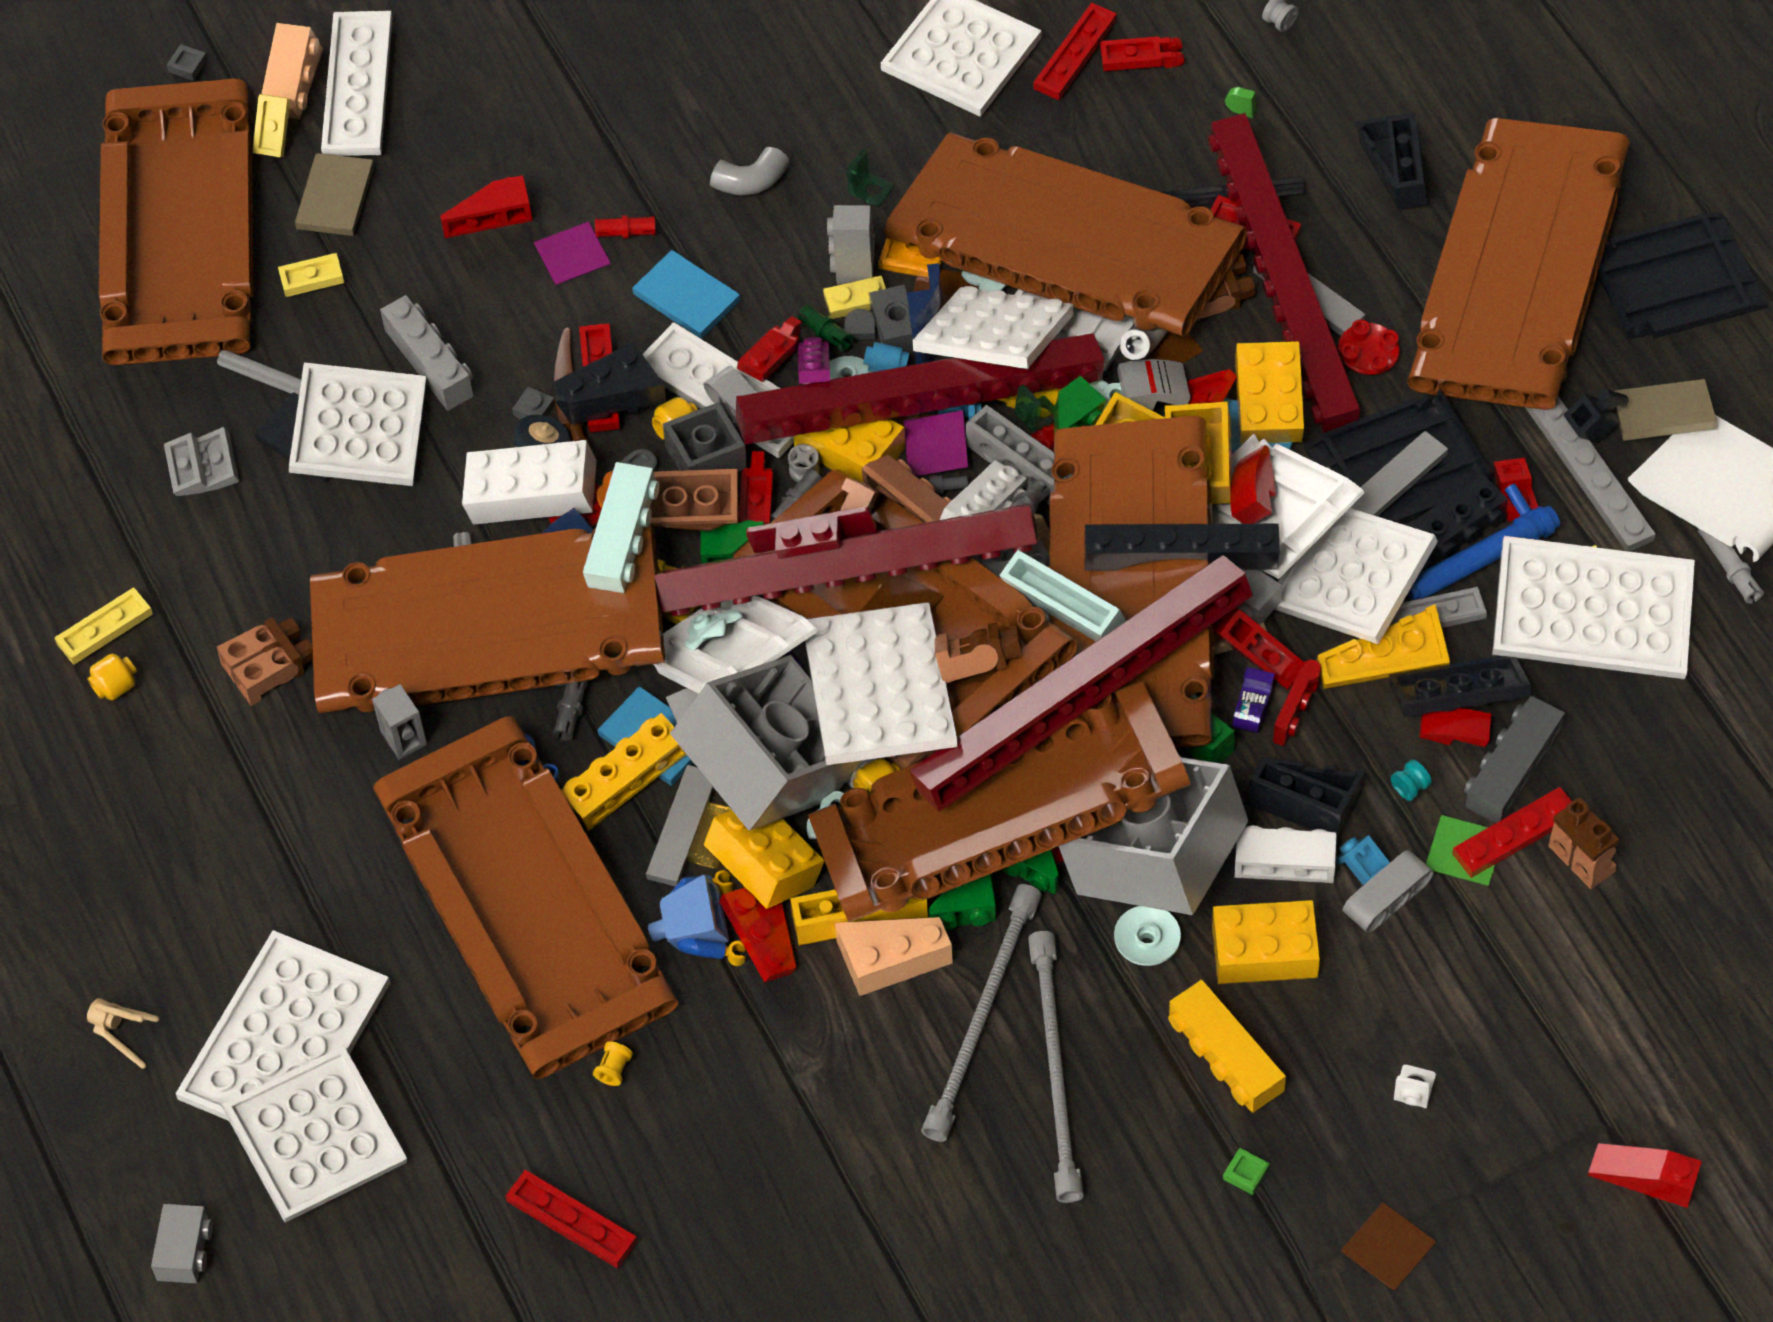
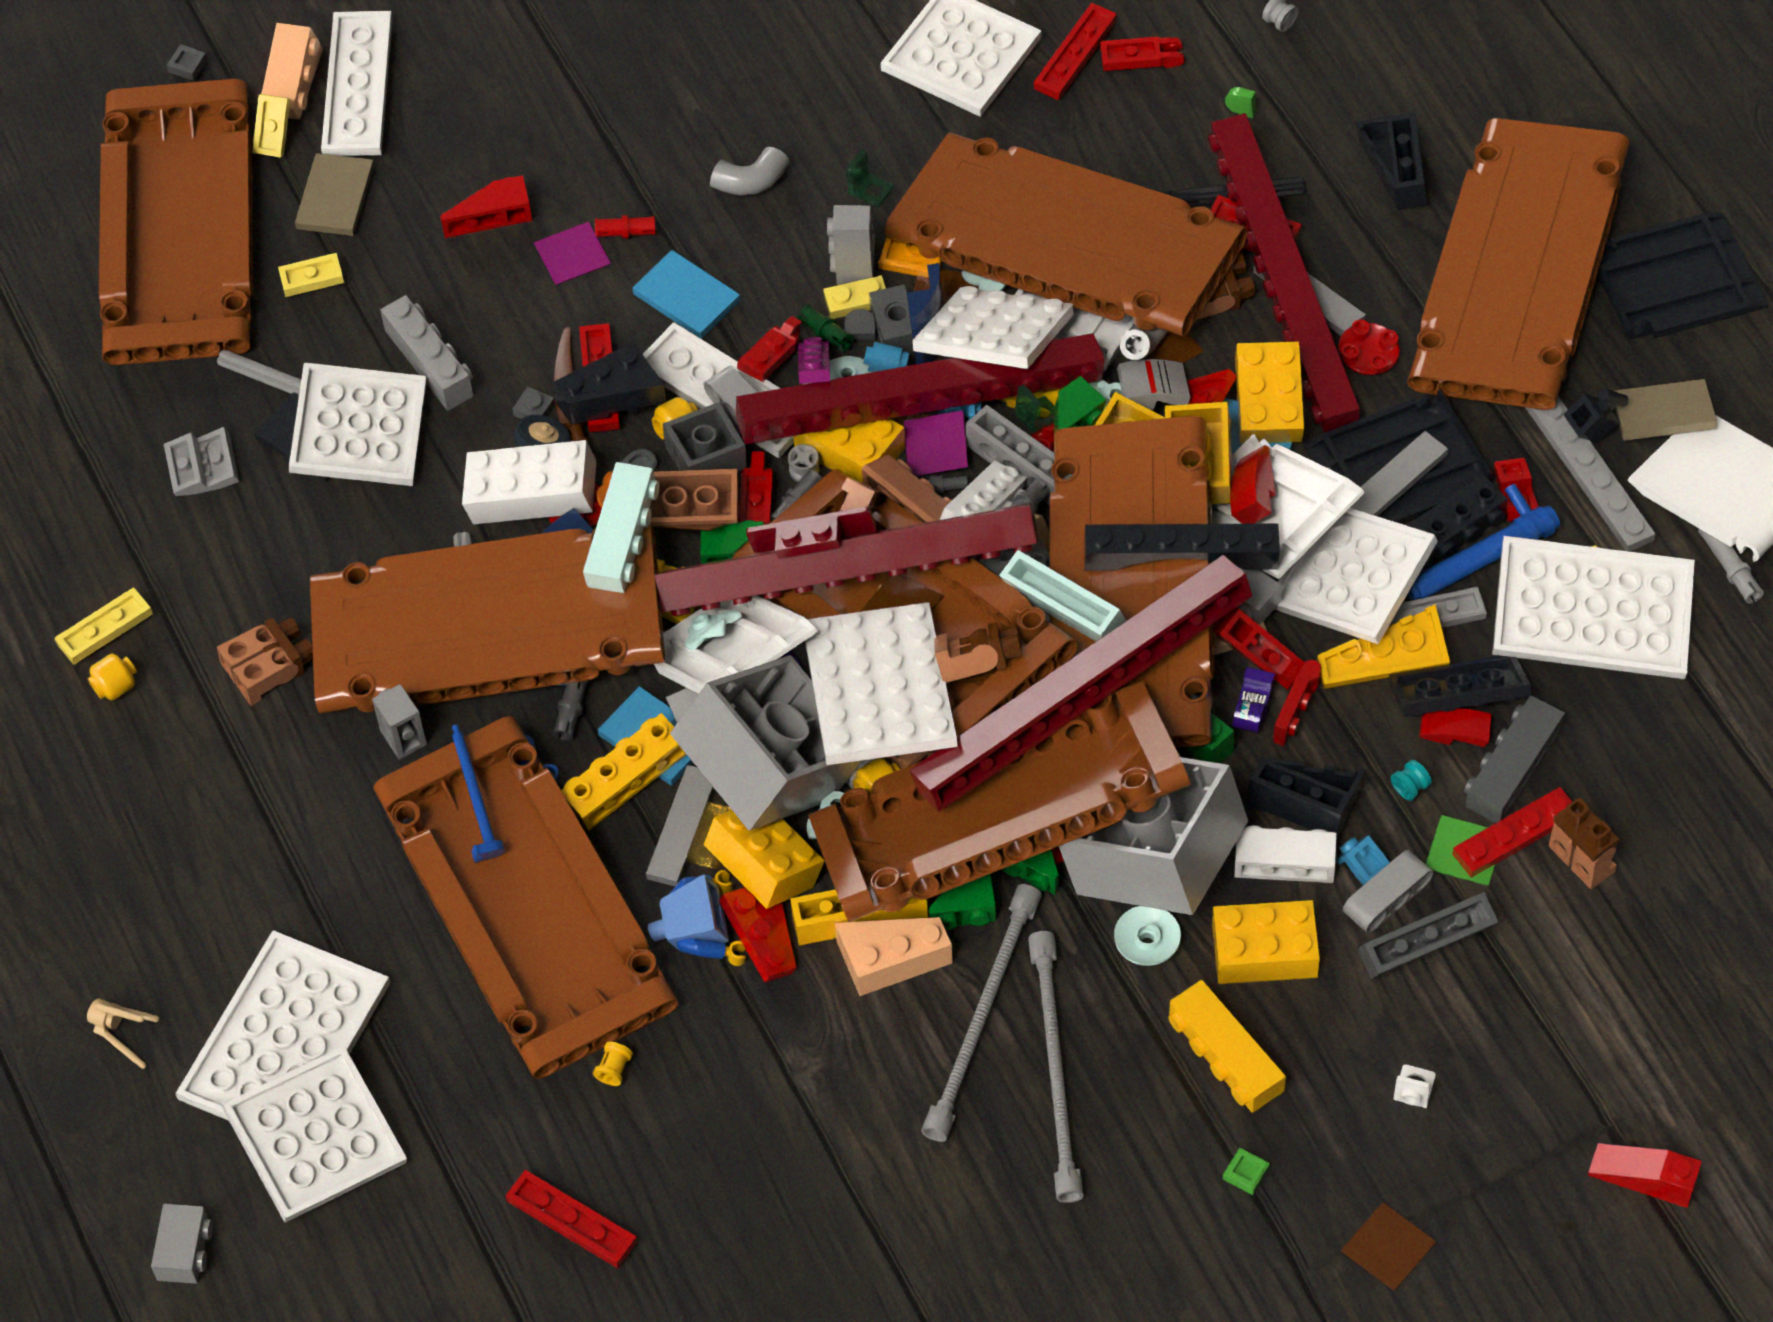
none -> blue piece [452,724,506,863]
none -> dark grey brick [1357,892,1498,979]

